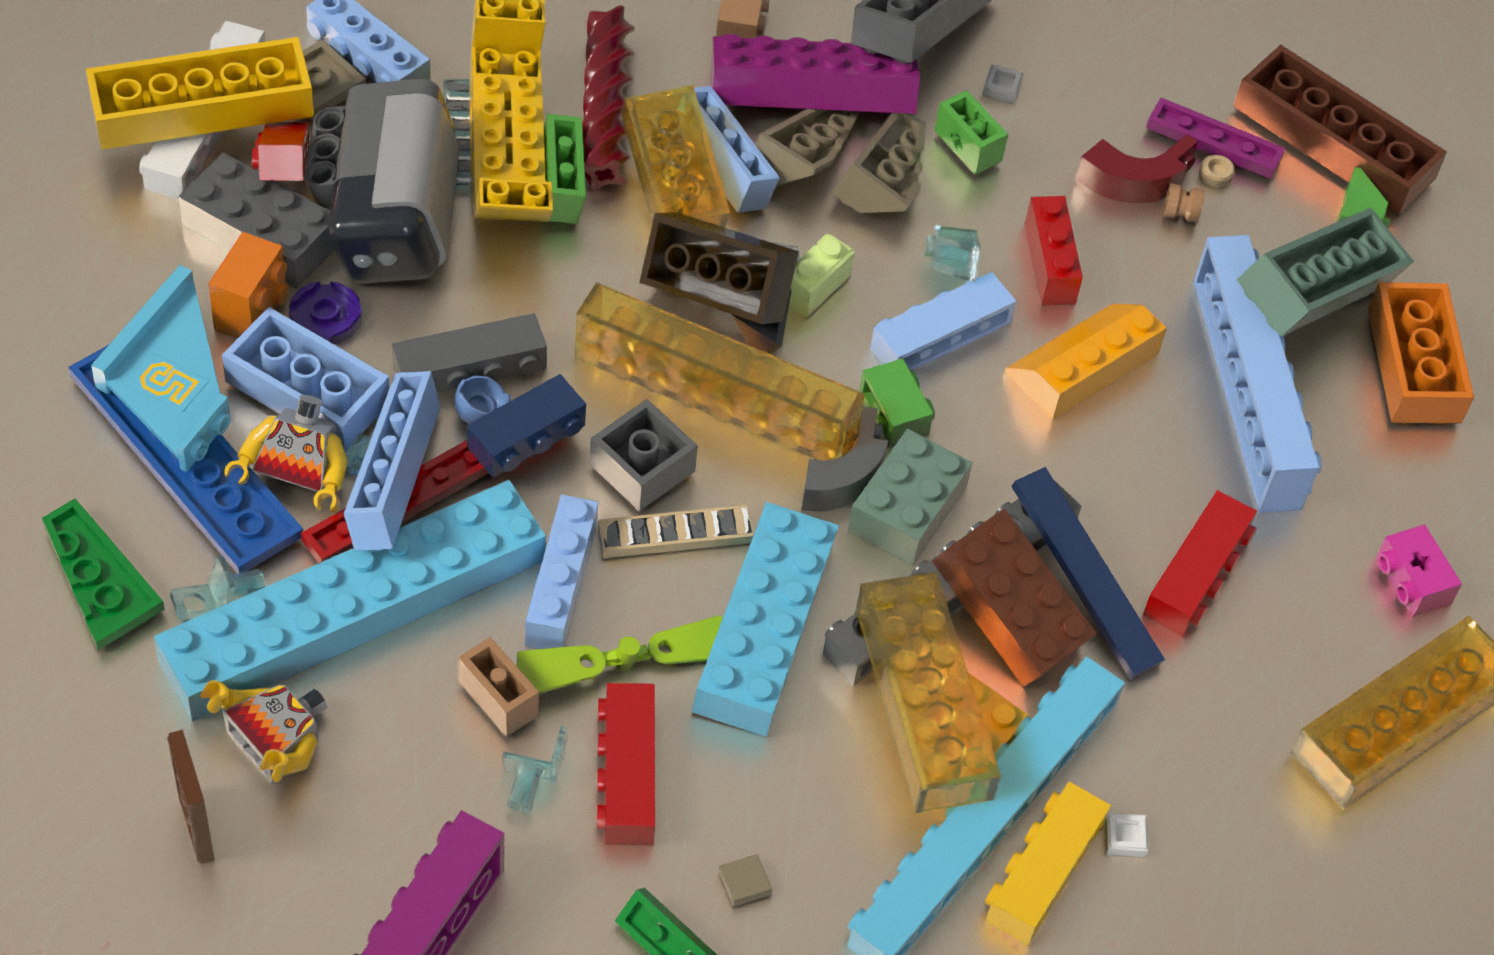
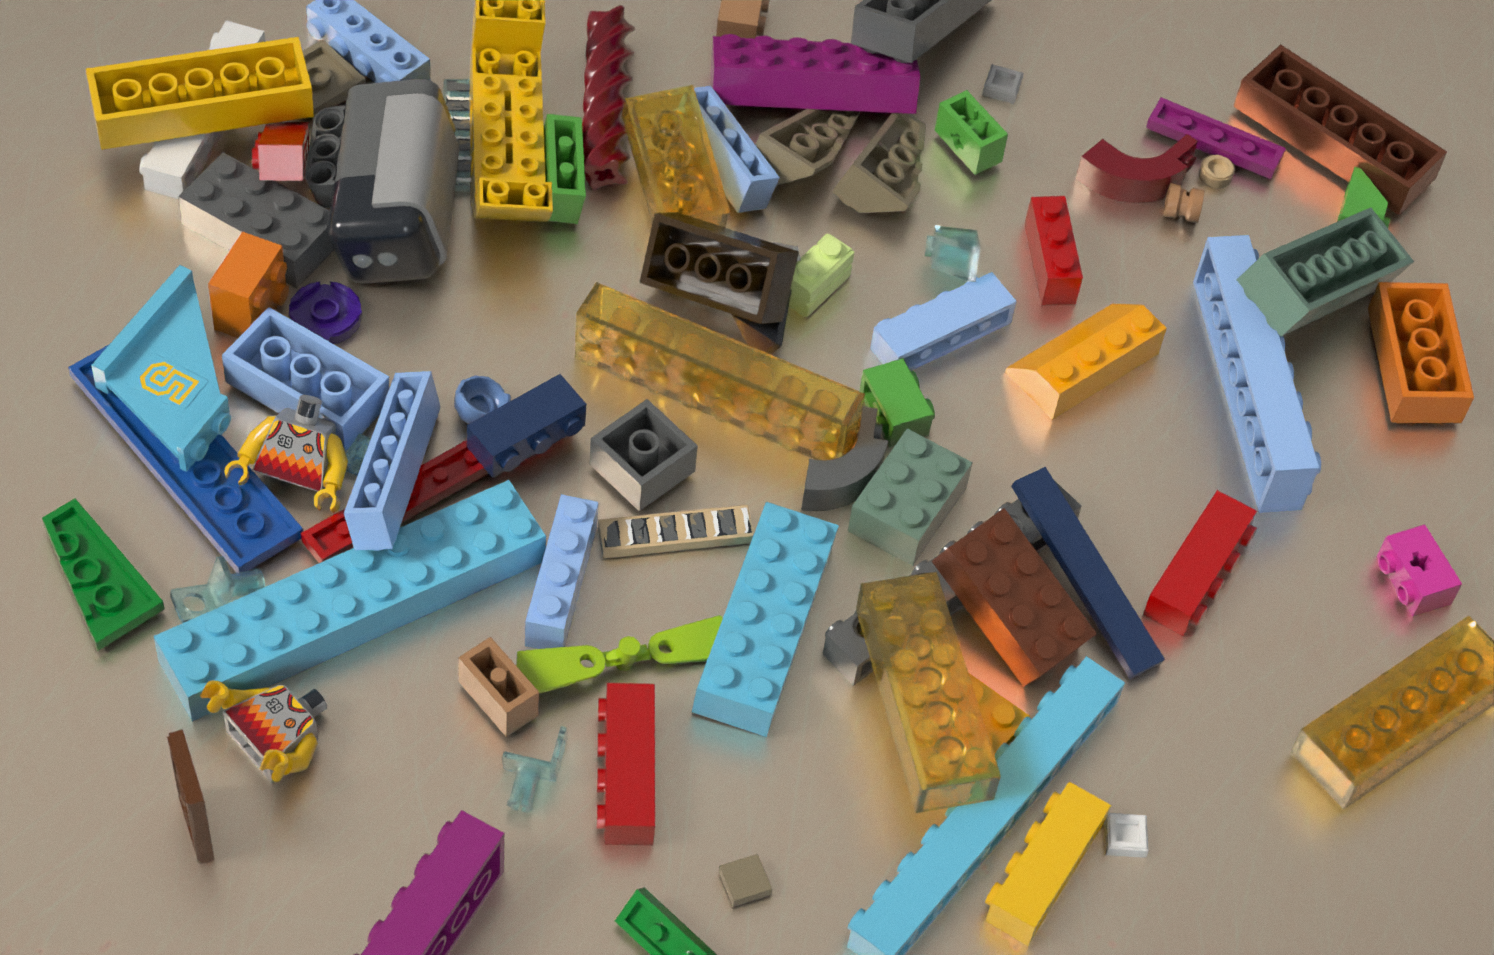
dark grey brick [392,313,547,393] -> none

